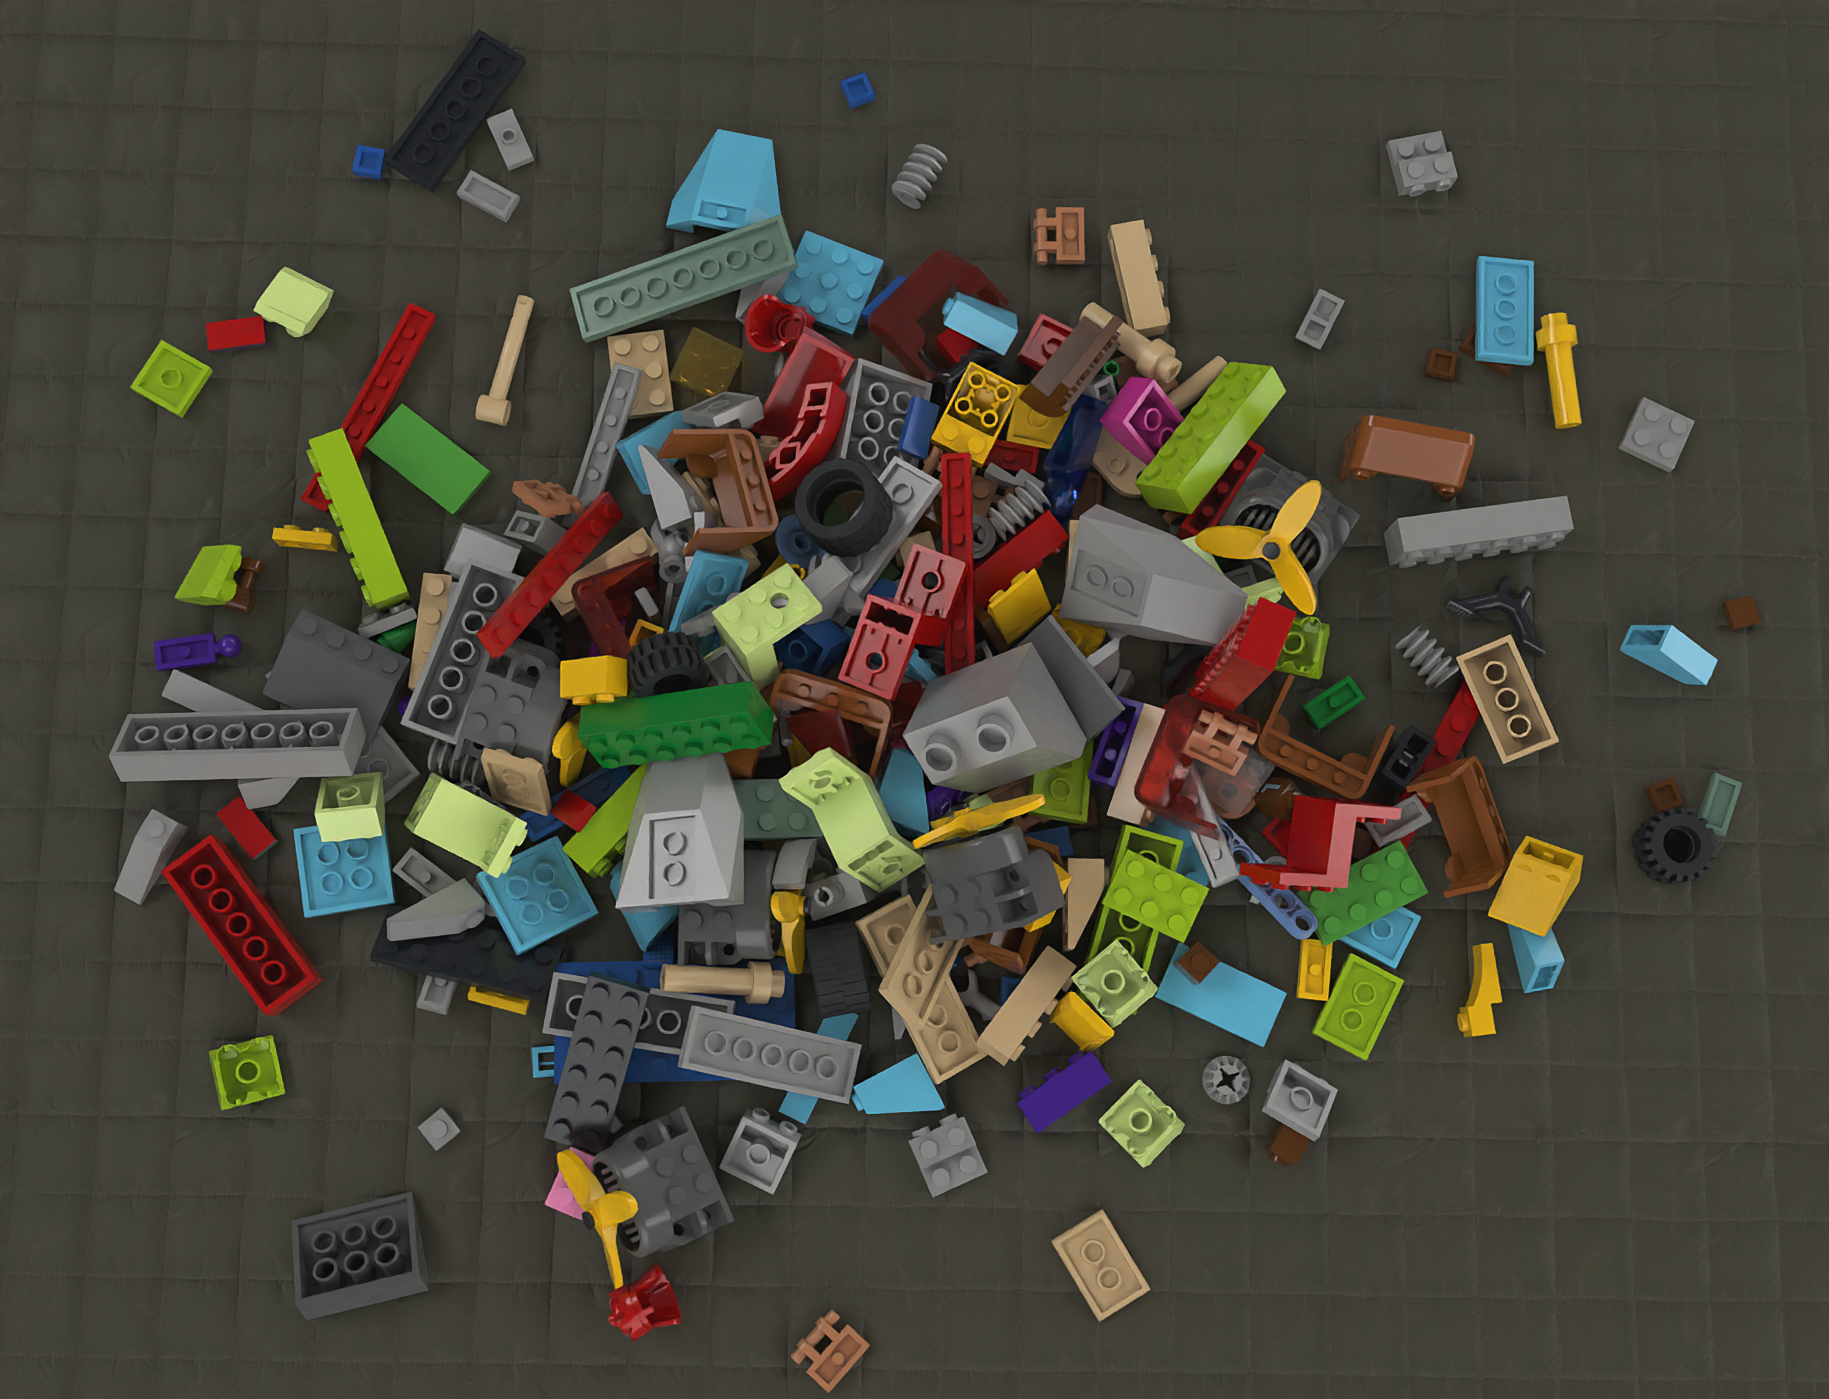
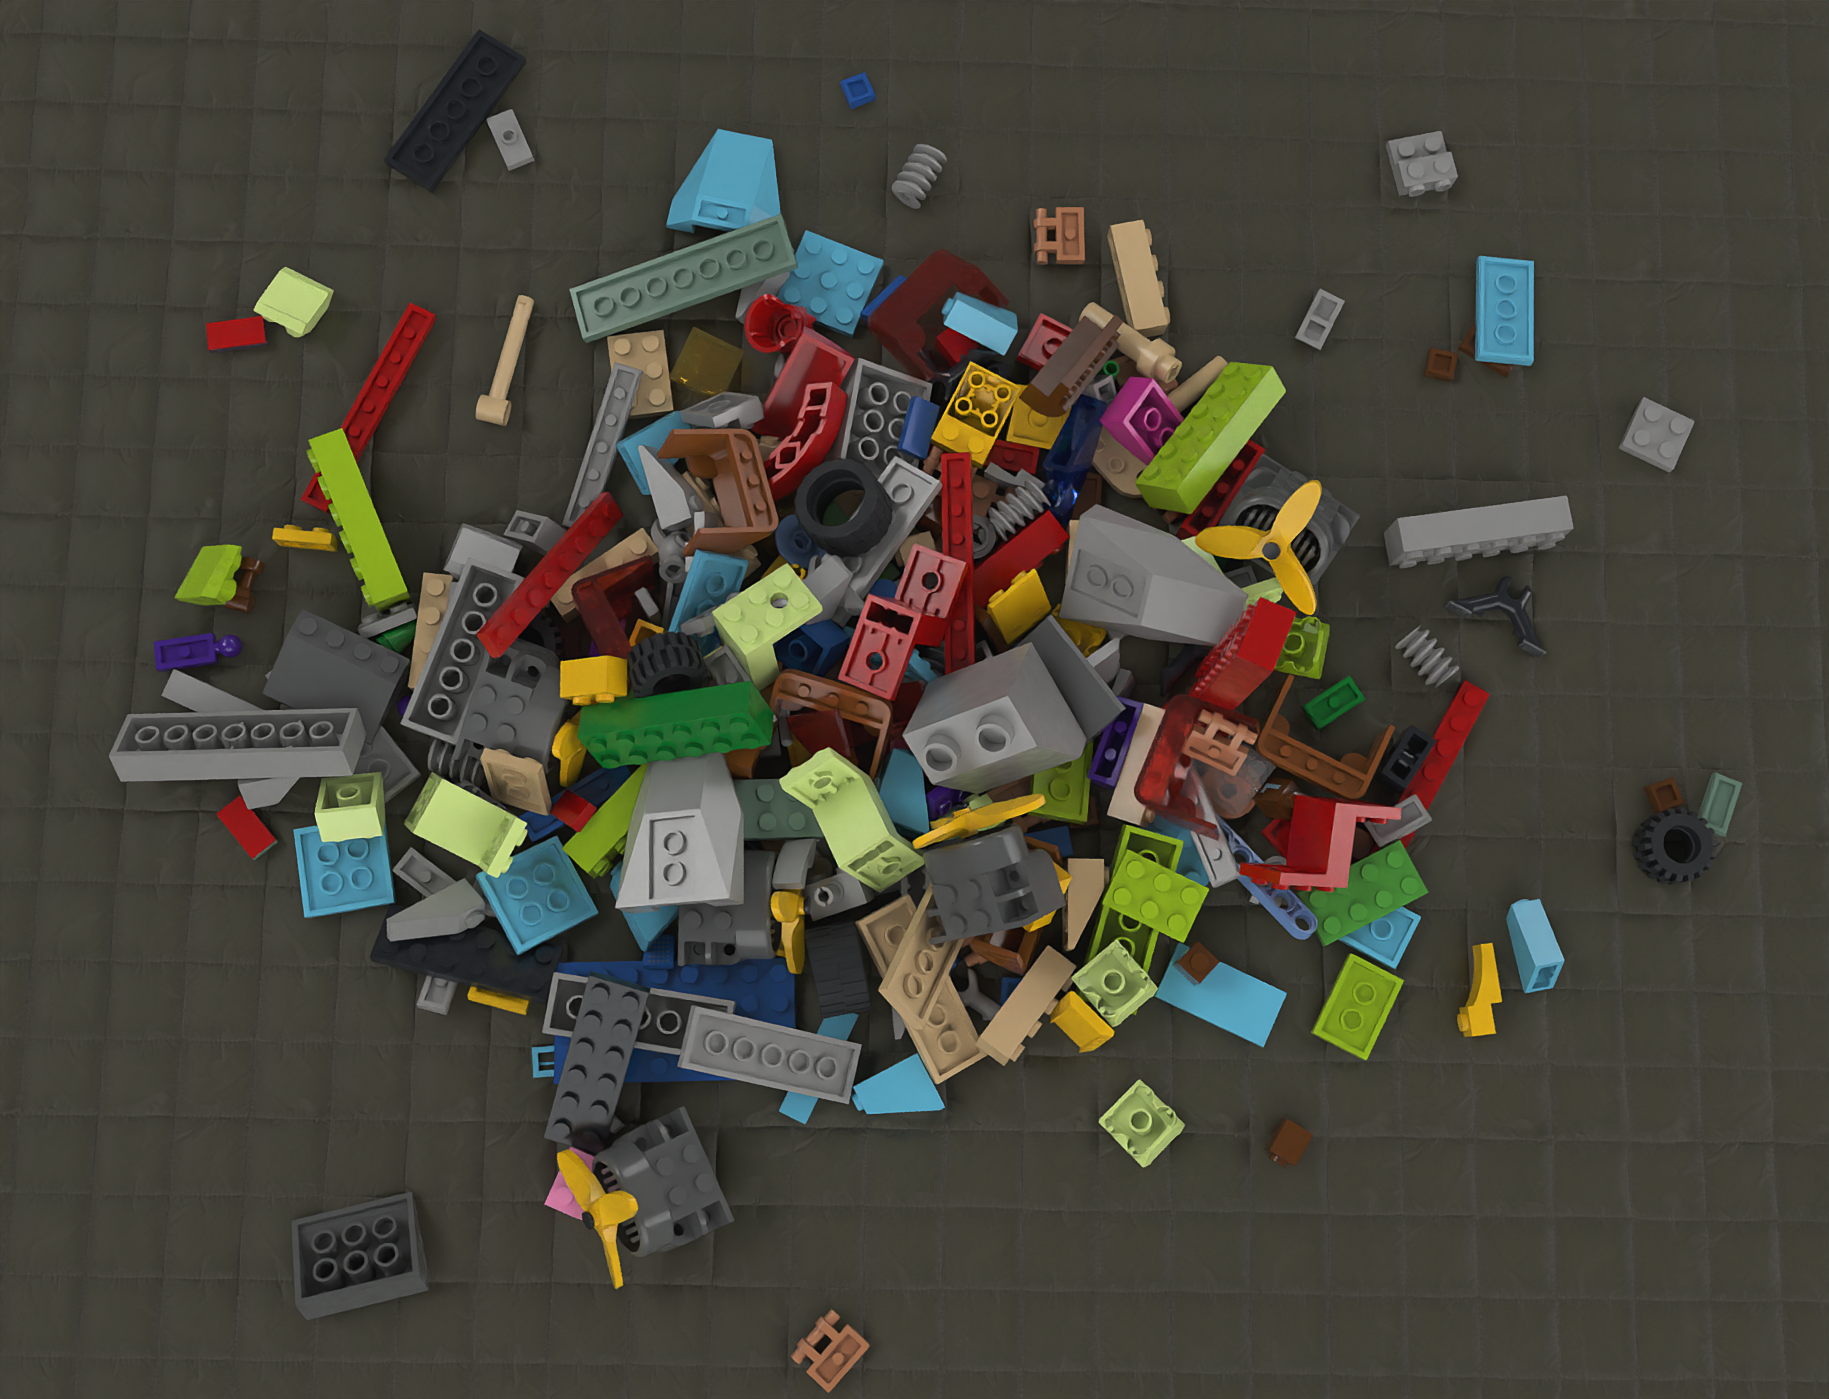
light grey slope [114,809,188,905] -> none
lime plate [130,340,213,418] -> none
red brick [161,835,324,1017] -> none
lime slope [209,1035,285,1111] -> none
blue tile [352,145,387,180] -> none
bright green tile [365,403,492,517] -> none
light grey plate [417,1107,462,1151] -> none
light grey tile [457,170,521,223] -> none
nougat plate [512,480,586,518] -> none
red hat [608,1263,682,1343] -> none
tan piece [660,961,785,1004] -> none
light grey plate [719,1108,802,1194] -> none
light grey plate [908,1113,988,1197] -> none
dark purple brick [1015,1050,1112,1133] -> none
tan tile [1051,1209,1151,1322] -> none
light grey gear [1202,1056,1251,1104] -> none
light grey plate [1261,1059,1338,1142] -> none
yellow plate [1296,939,1333,1001] -> none
dark orange windscreen [1338,415,1476,502] -> none
dark orange windscreen [1406,756,1513,898] -> none
tan slope [1456,634,1559,764] -> none
yellow slope [1488,835,1583,937] -> none
yellow piece [1535,313,1582,429] -> none
medium azure slope [1619,625,1718,685] -> none
reddish brown tile [1722,595,1761,631] -> none

